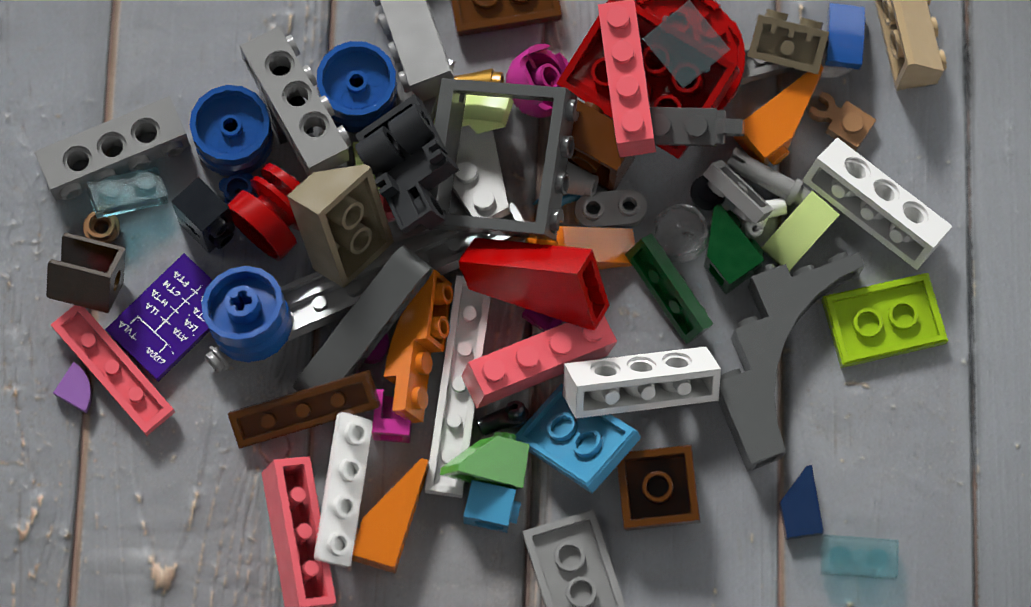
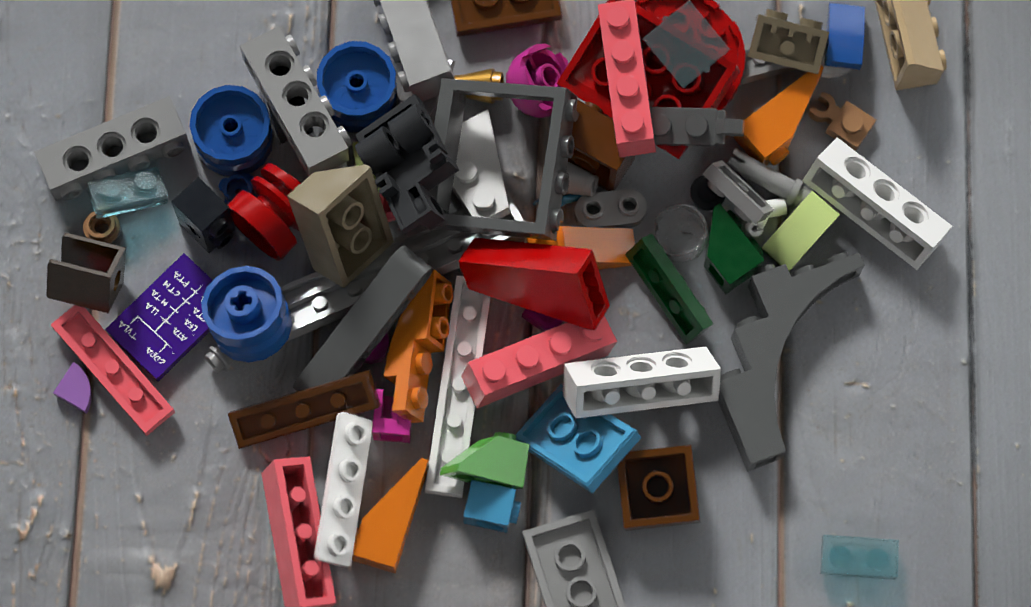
yellowish green slope [433,95,514,134] -> none
black arm [476,401,529,437] -> none
dark blue tile [779,465,824,540] -> none
lime tile [821,273,948,368] -> none

